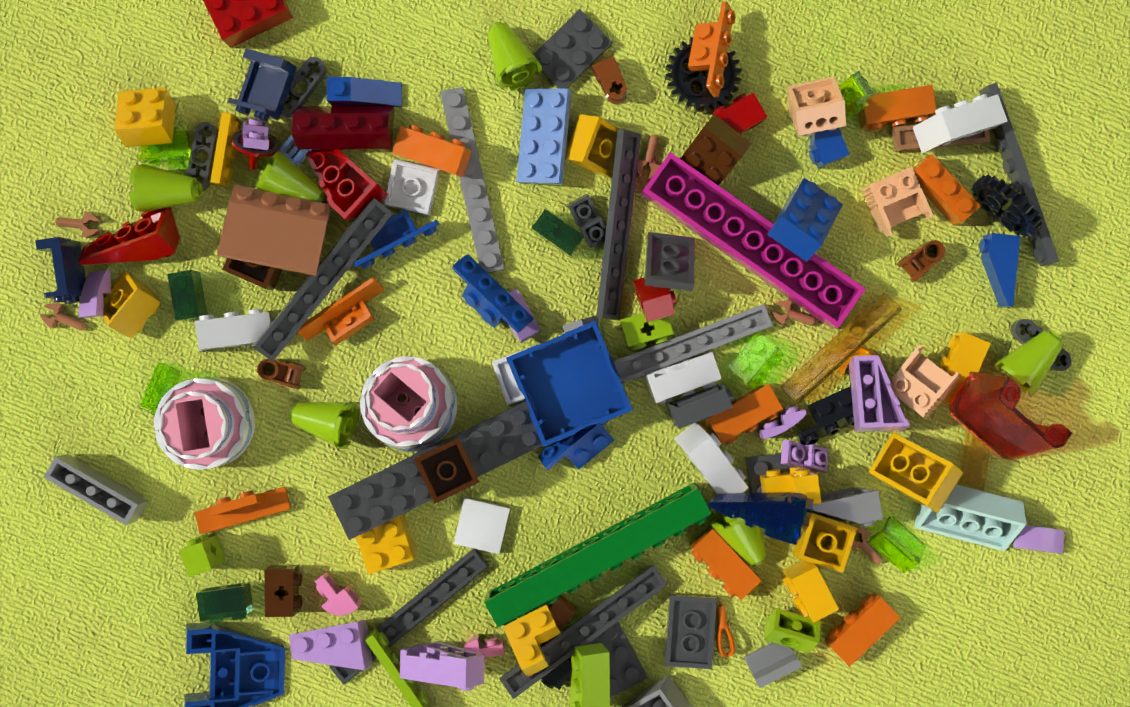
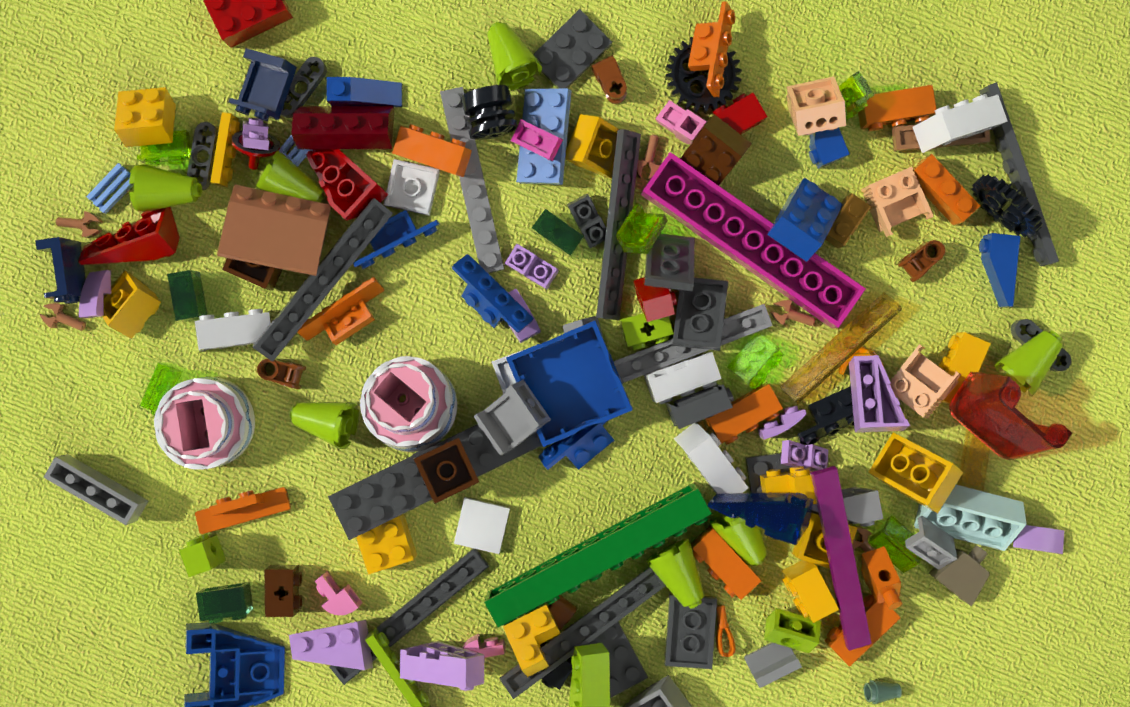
none -> light blue tile [86,163,134,214]
none -> black wheel [461,85,518,140]
none -> light grey panel [474,380,551,455]
none -> lavender slope [505,244,559,290]
none -> dark pink plate [511,119,563,162]
none -> clear neon green bracket [616,203,668,254]
none -> lime cone [646,539,704,609]
none -> bright pink brick [655,100,707,145]
none -> dark grey plate [673,278,728,351]
none -> magenta tile [811,466,872,651]
none -> pearl gold brick [825,194,871,248]
none -> orange torso [862,546,902,610]
none -> sand green cone [864,680,902,704]
none -> light grey panel [905,516,958,570]
none -> dark tan torso [929,545,990,606]

